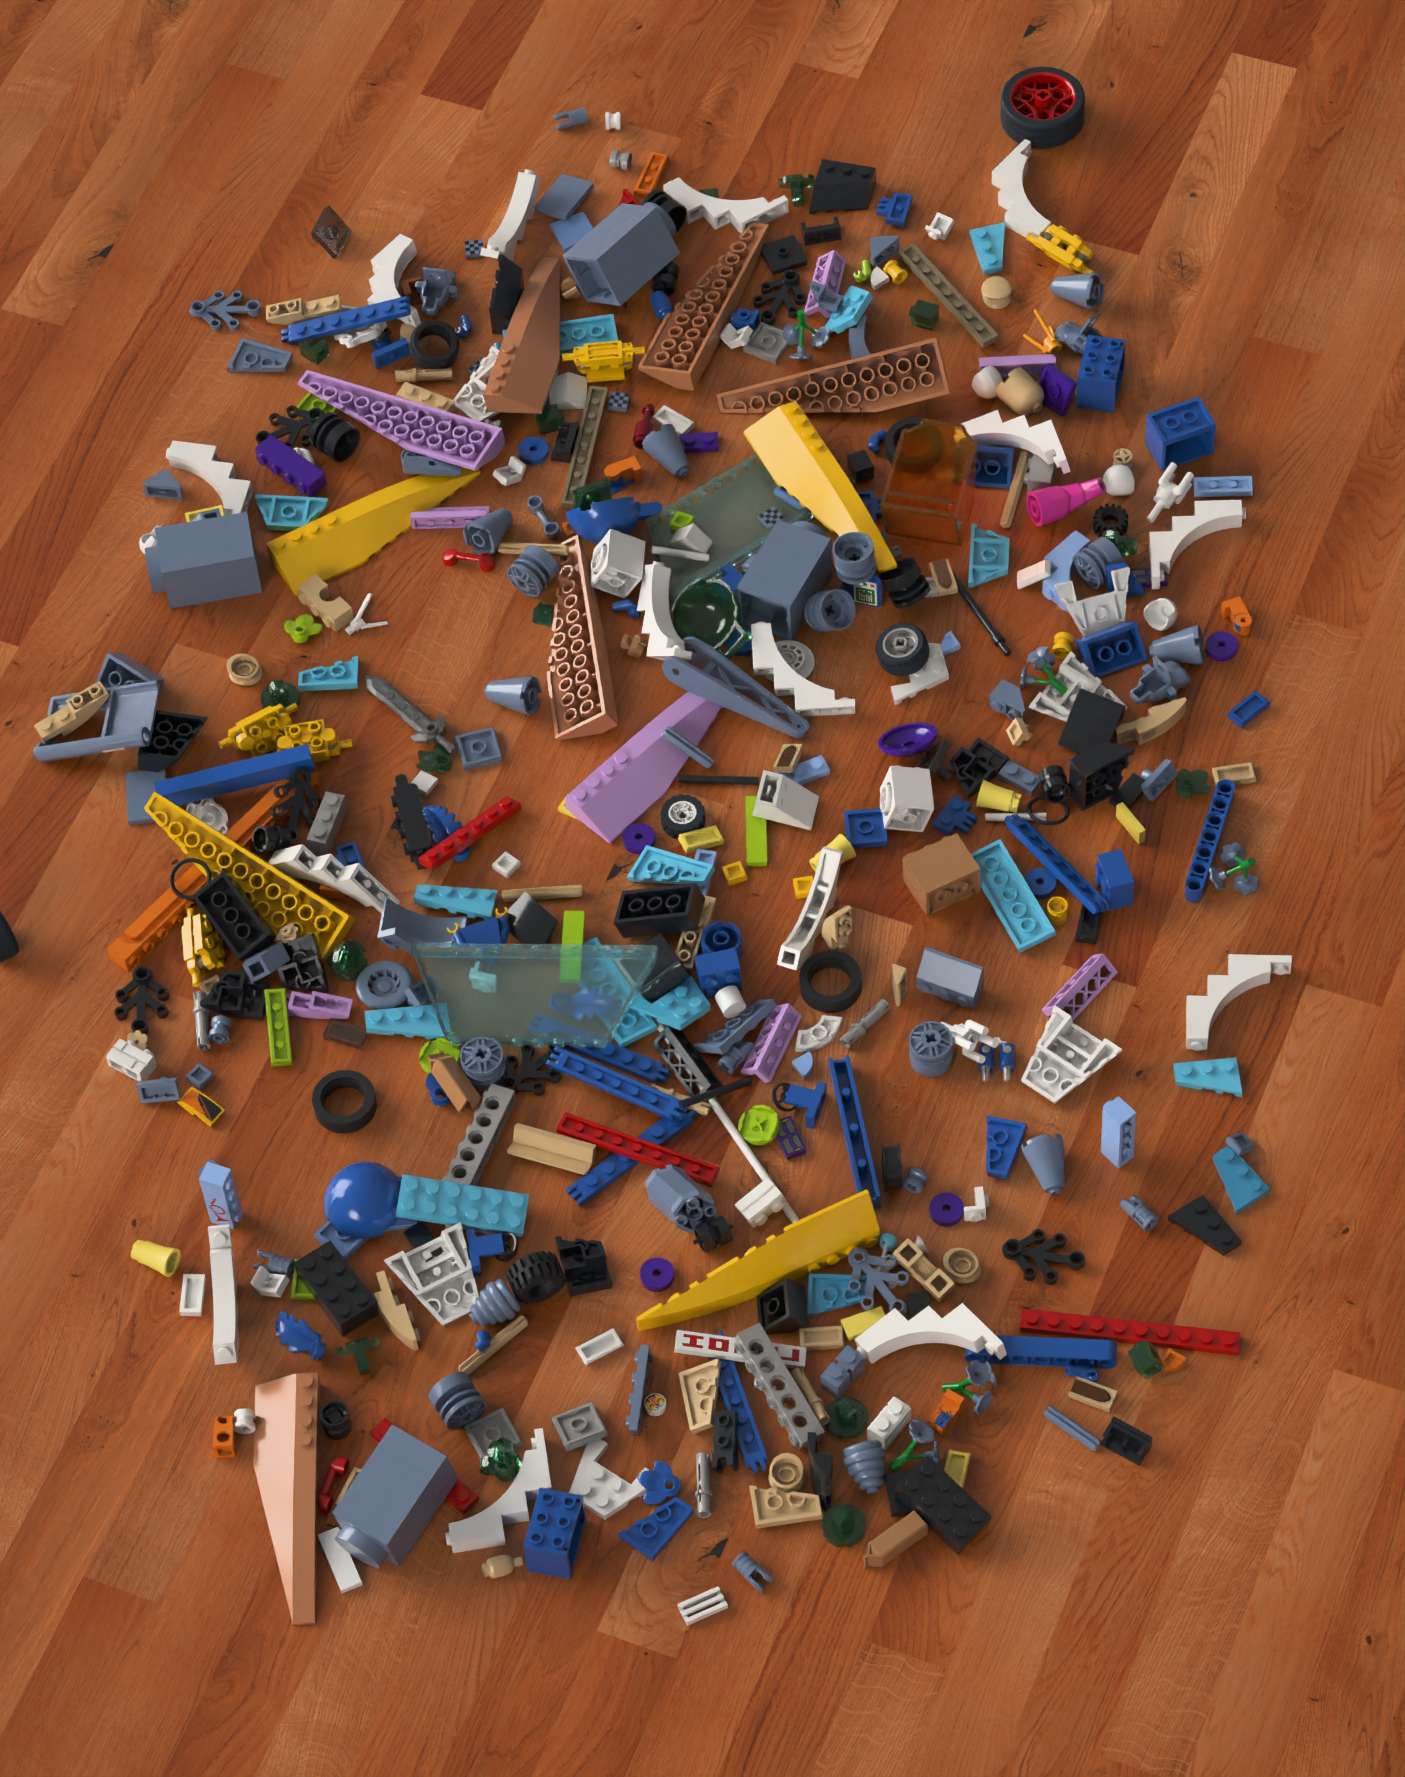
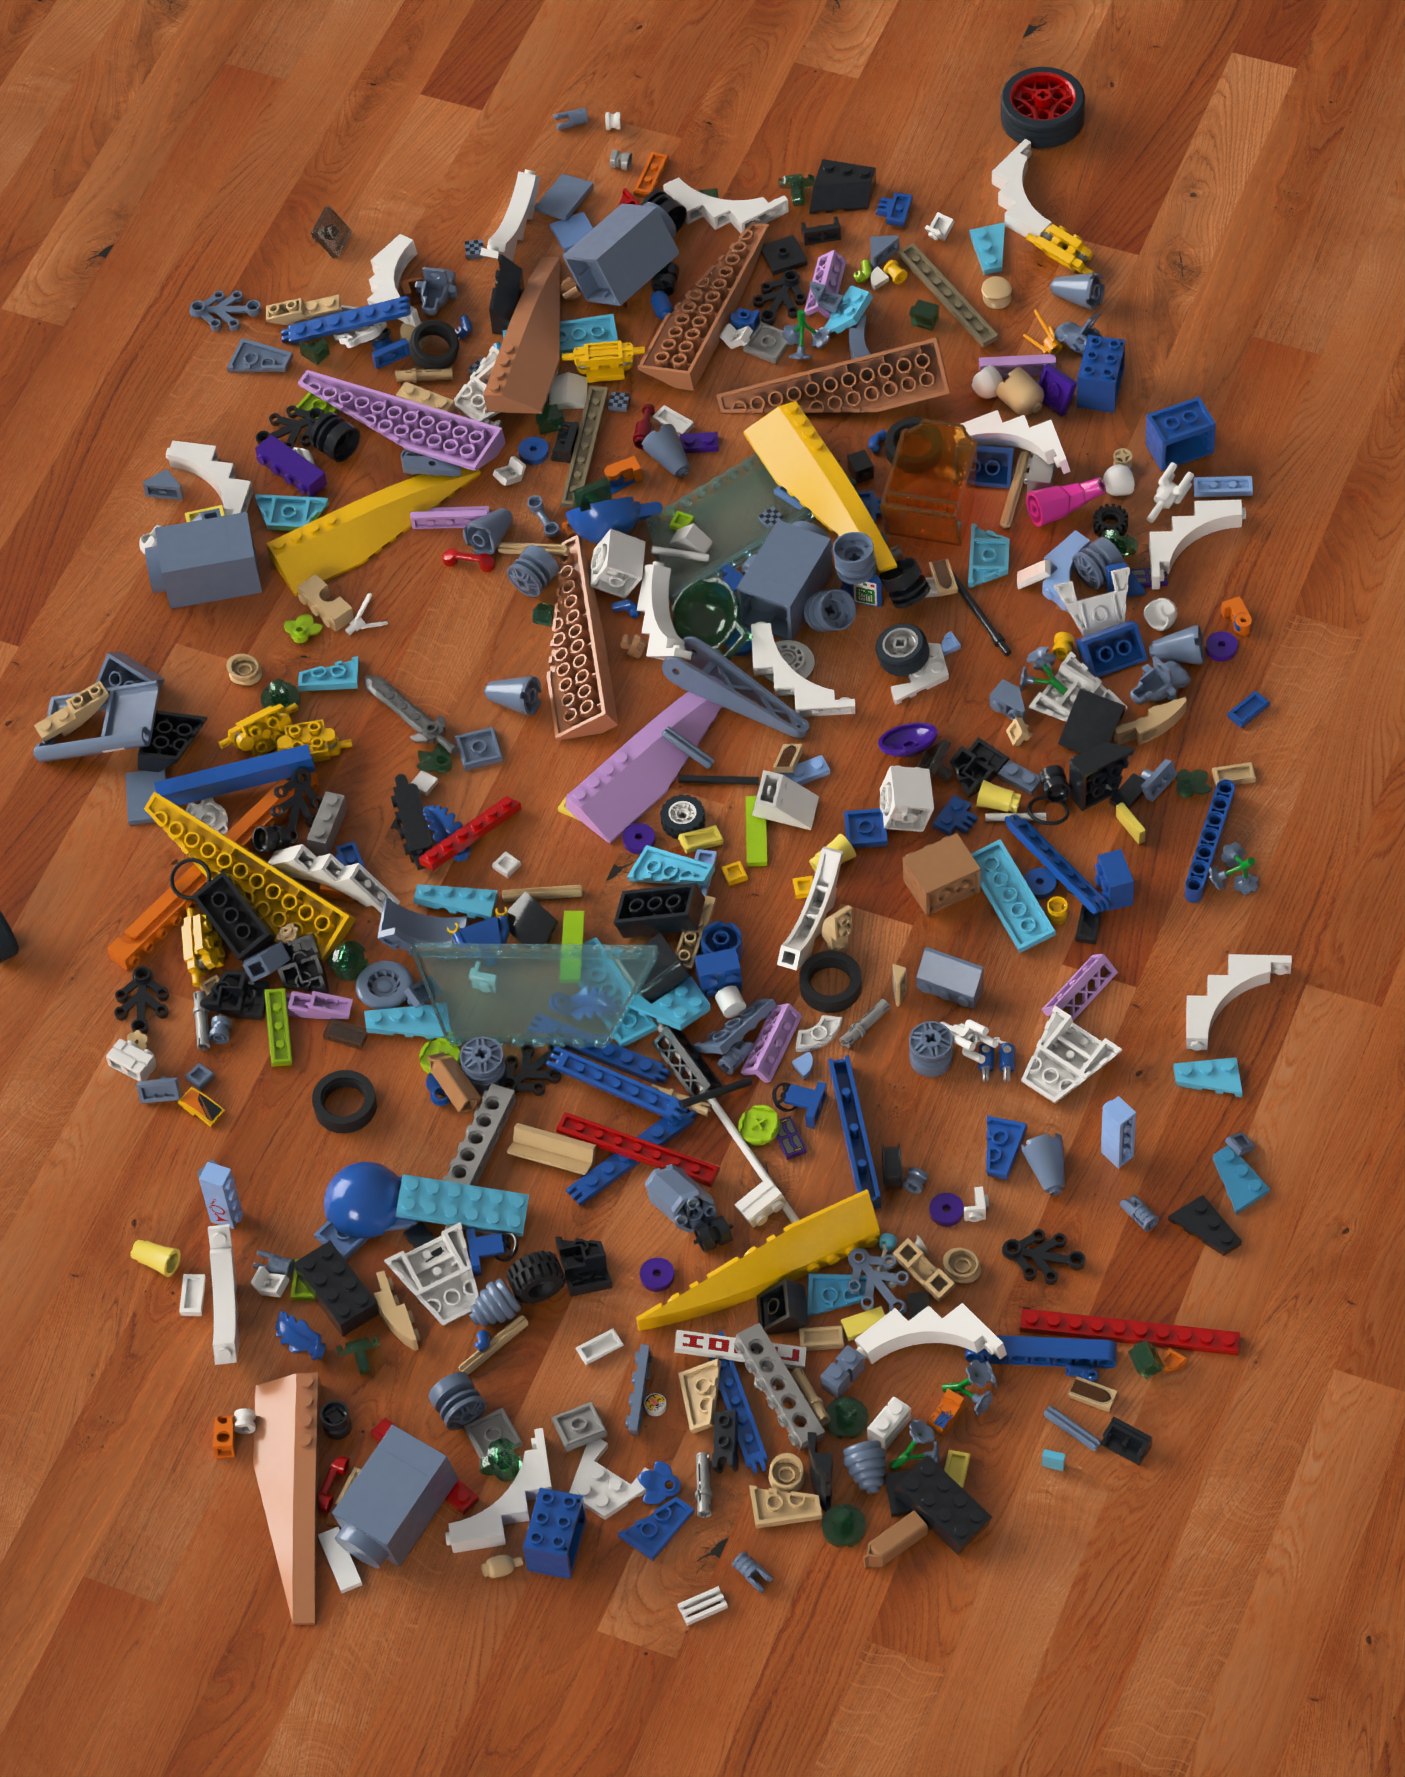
none -> medium azure tile [1042,1449,1066,1471]

